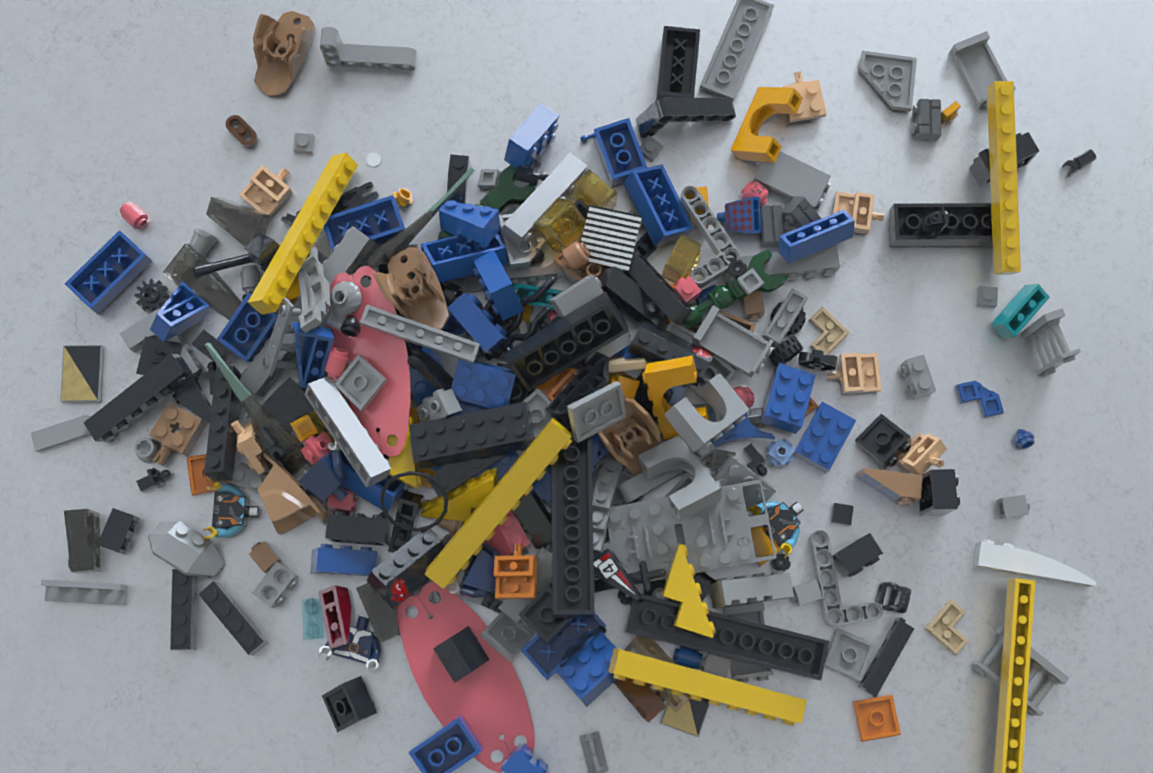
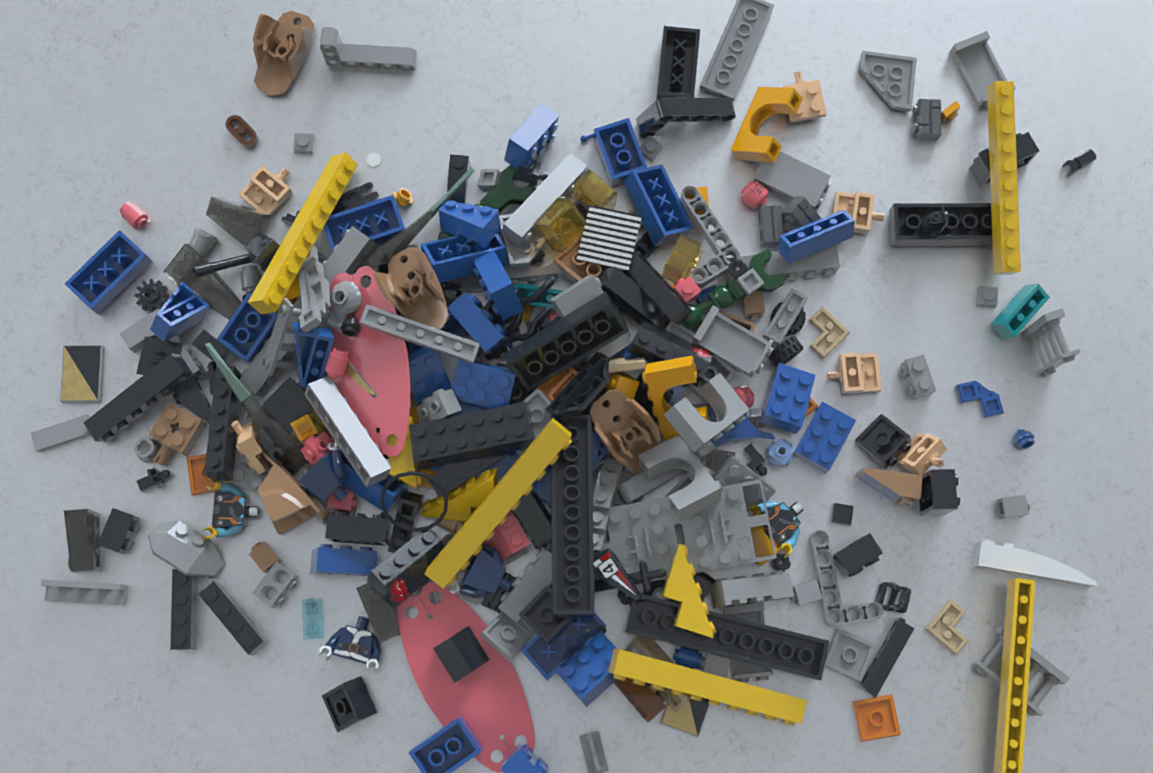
dark red slope [318,585,352,649] -> none
light grey plate [334,355,388,411] -> none
black hinge [407,347,454,391] -> none
orange plate [494,543,538,599] -> none
nougat head [561,242,591,270] -> none
light grey plate [567,381,626,443] -> none
blue torso [717,197,761,234] -> none
black plate [798,350,838,371] -> none

